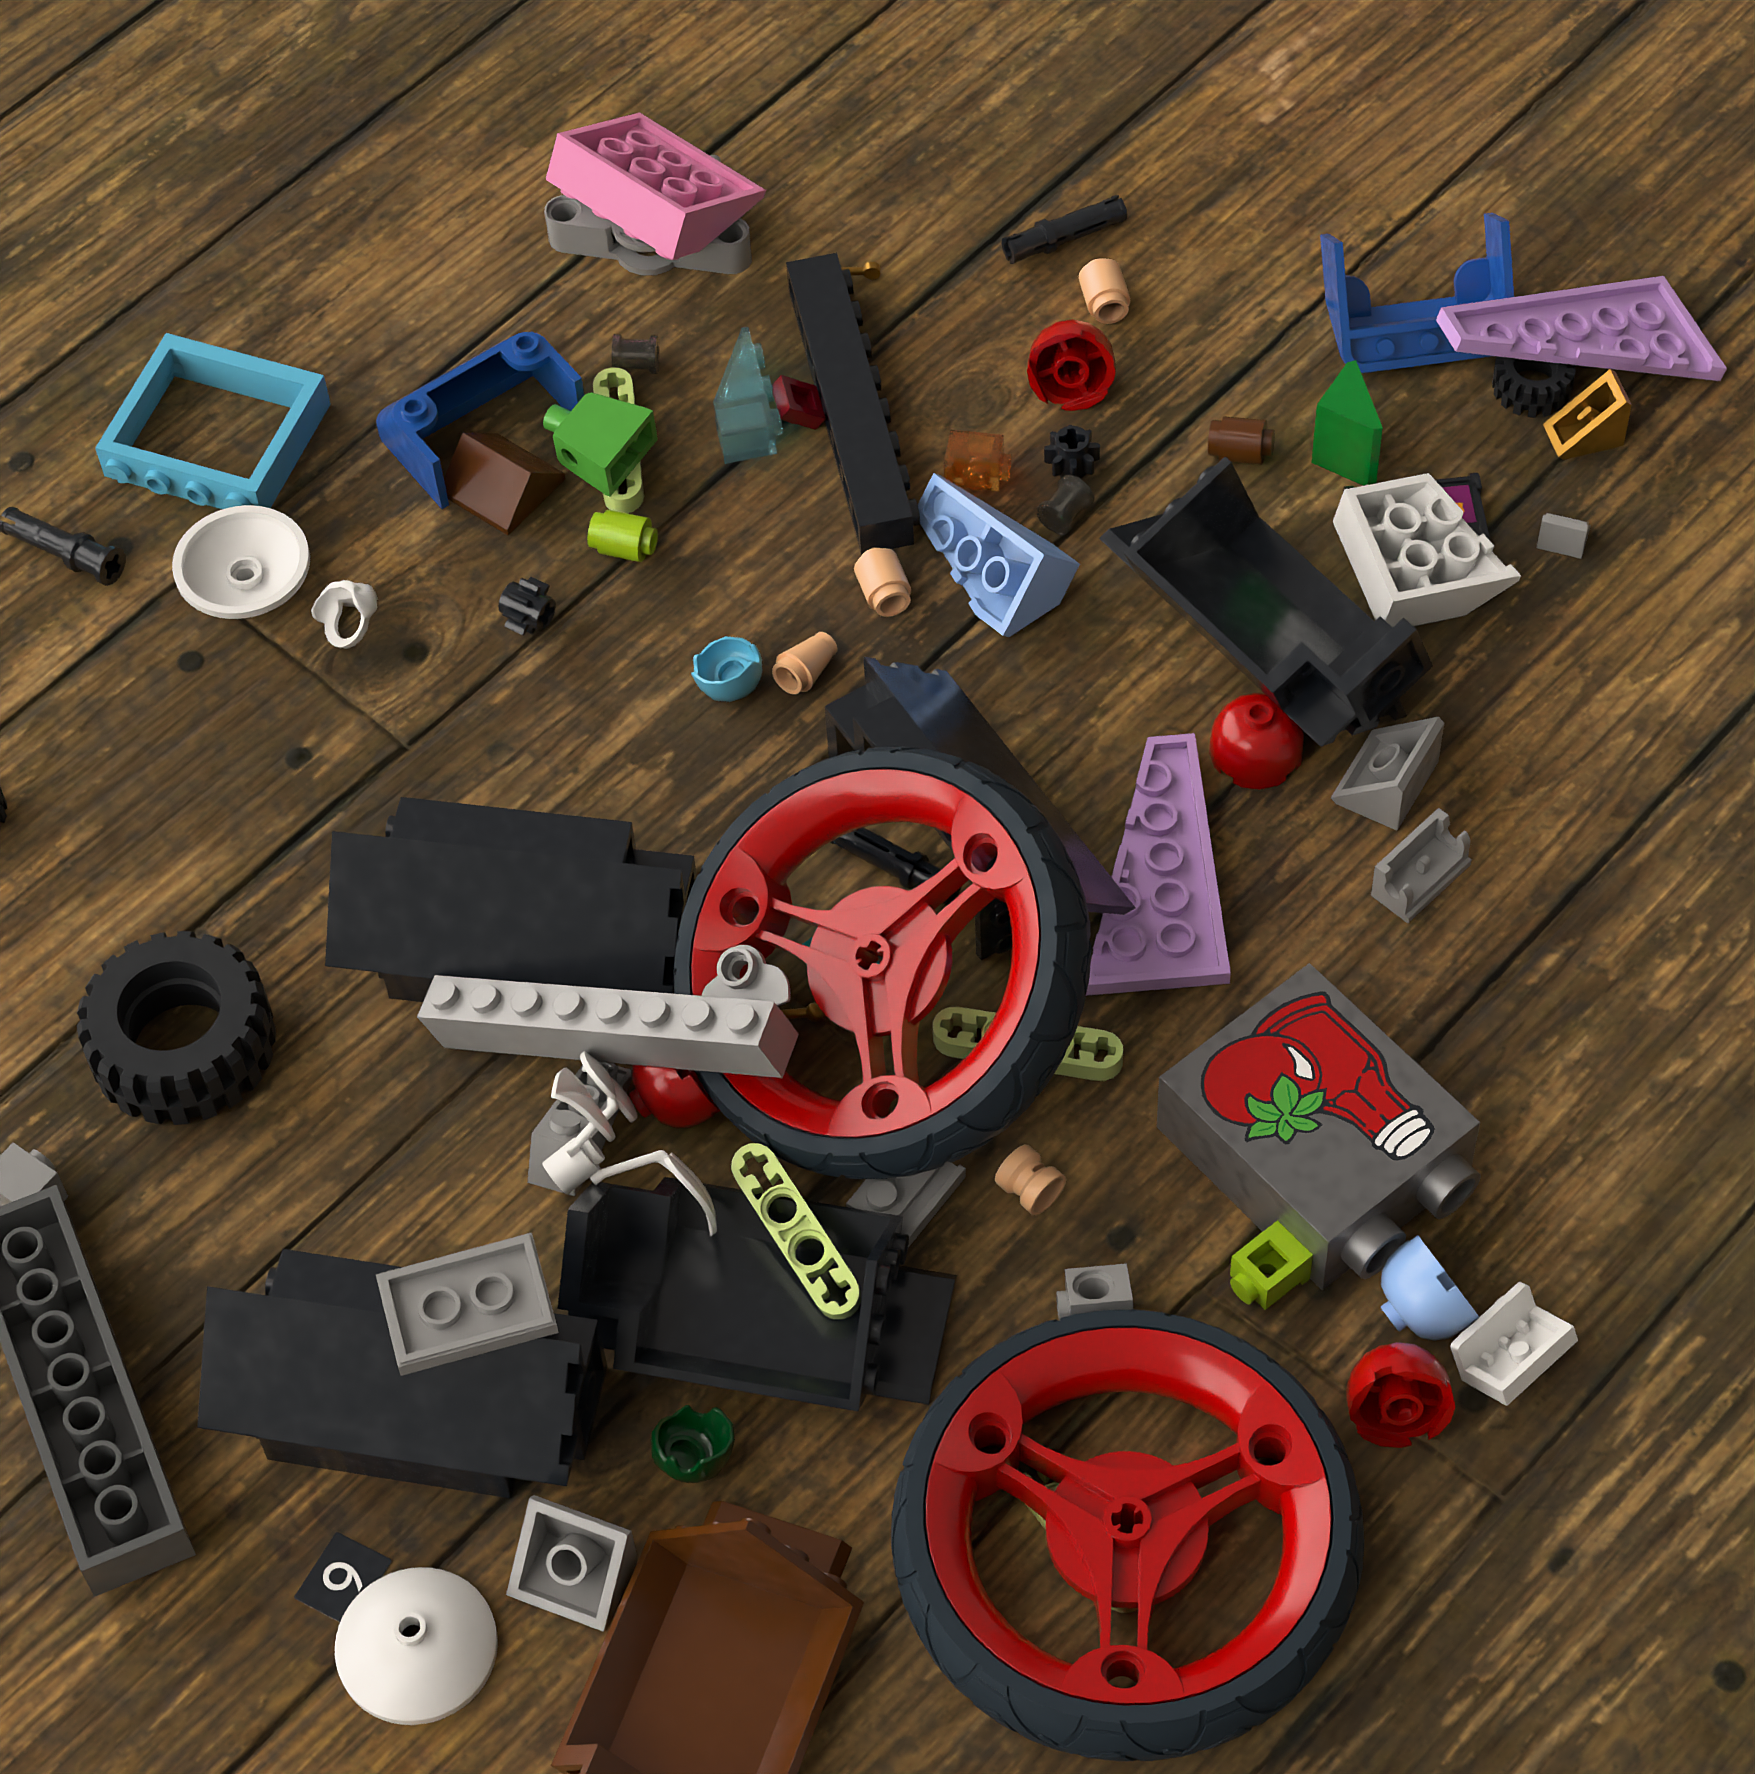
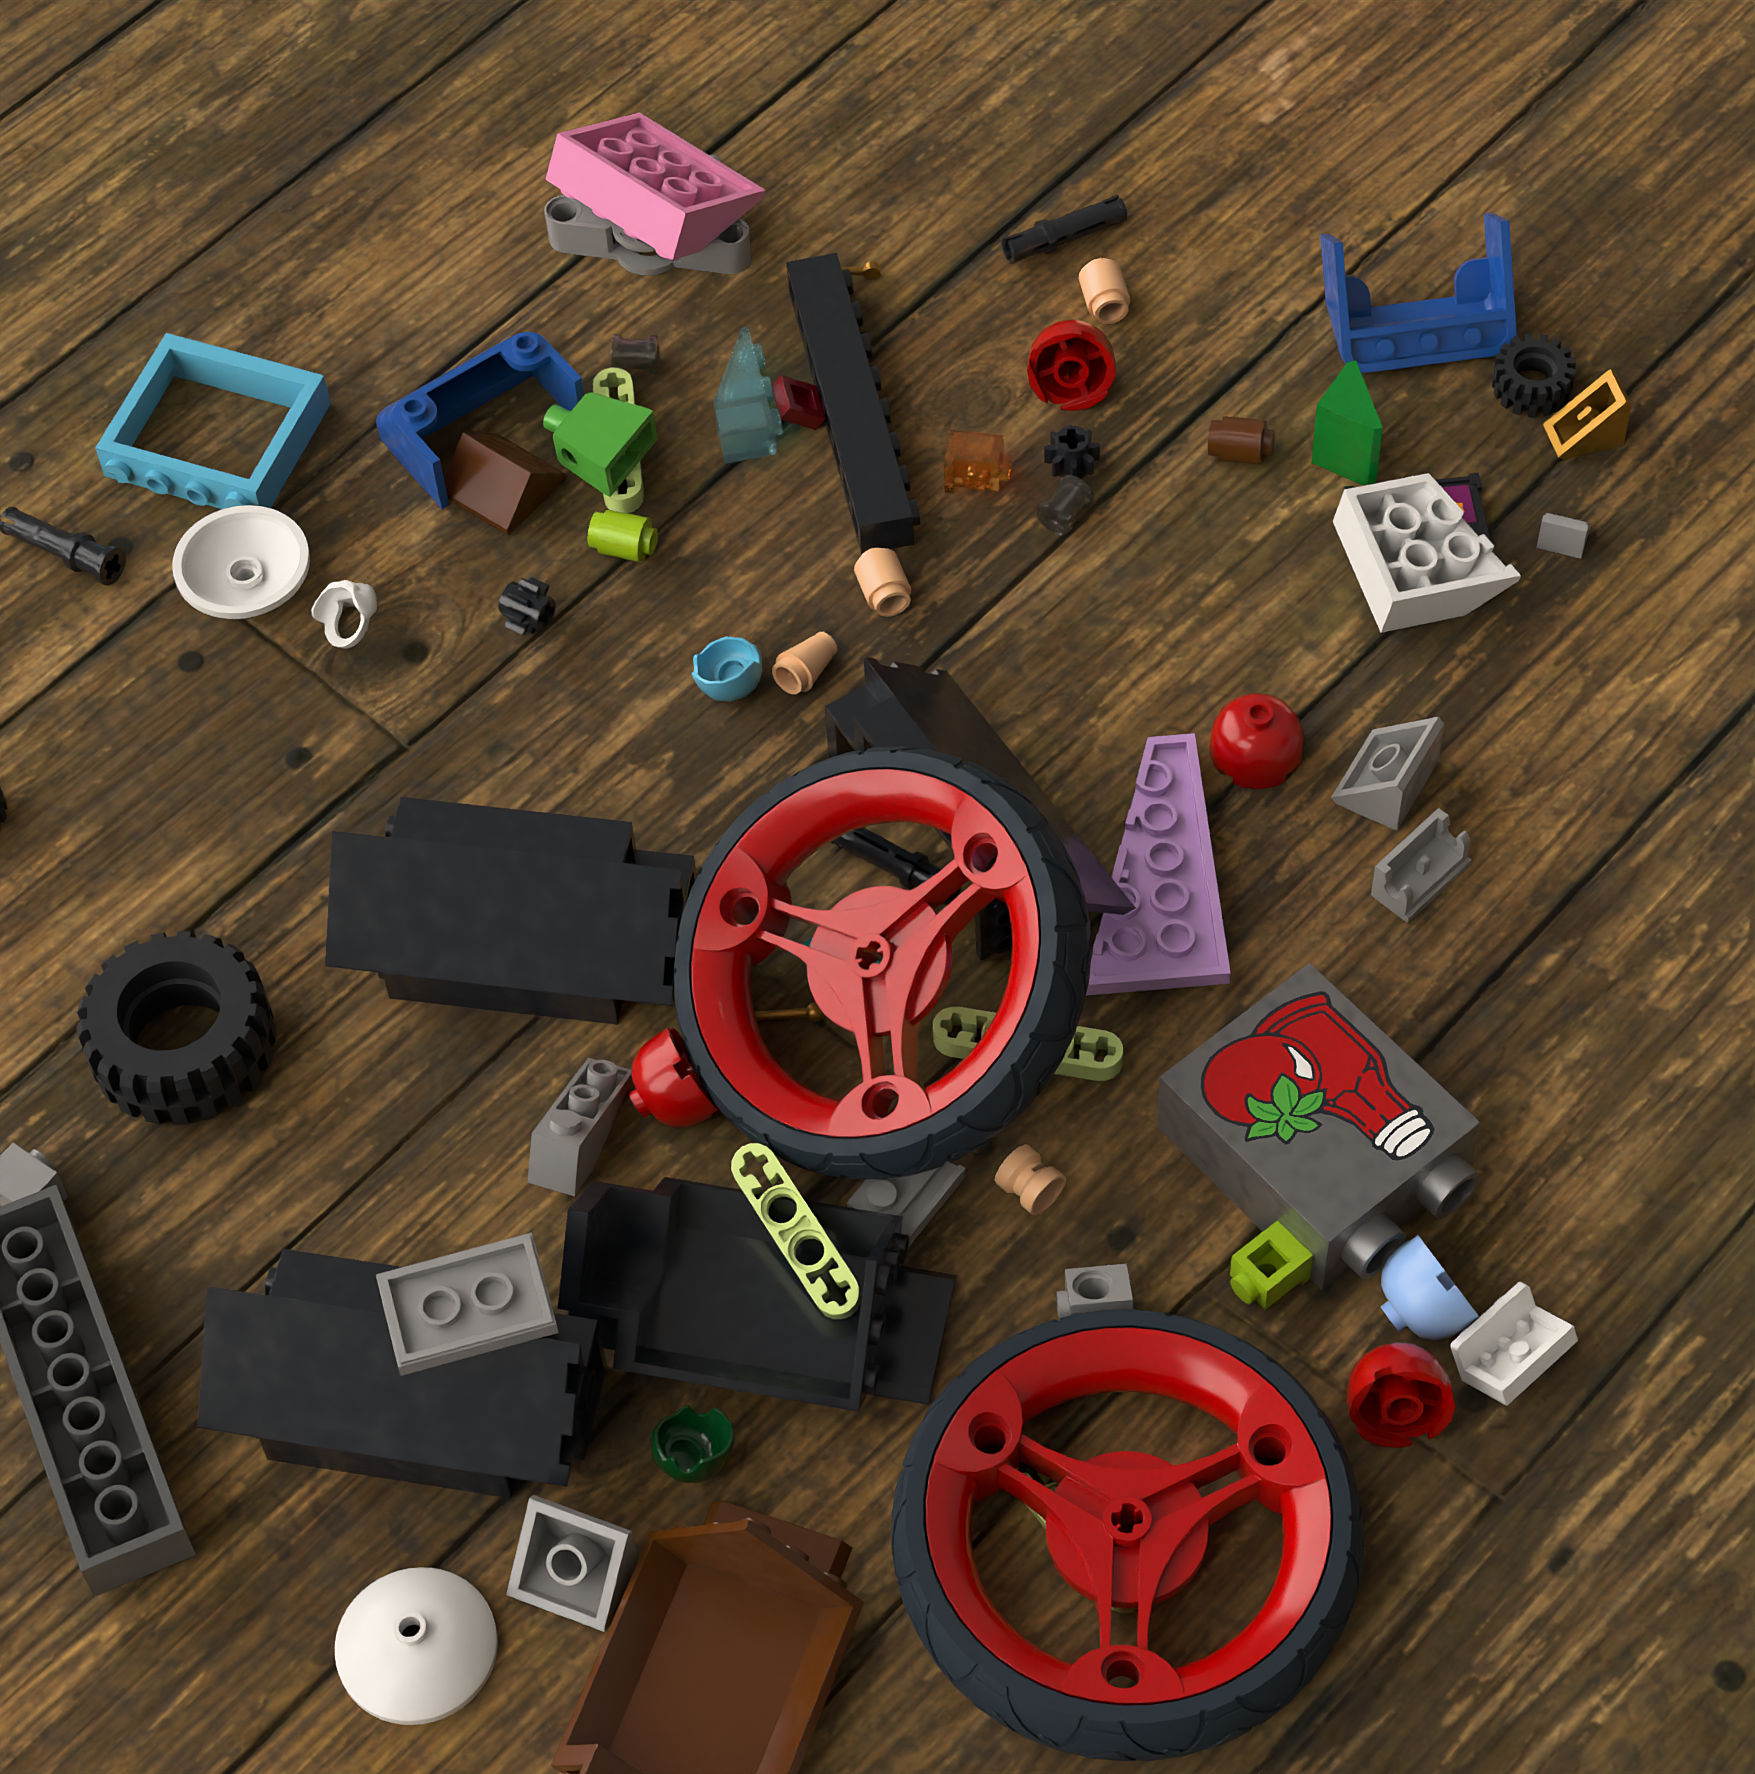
black sticker [294,1532,392,1622] -> none
light grey brick [417,975,799,1078] -> none
white plant [542,1051,717,1237] -> none
light grey plate [702,945,790,1006] -> none
light blue wedge [918,473,1080,637] -> none
black panel [1099,457,1433,747] -> none
lavender wing [1436,276,1727,381] -> none

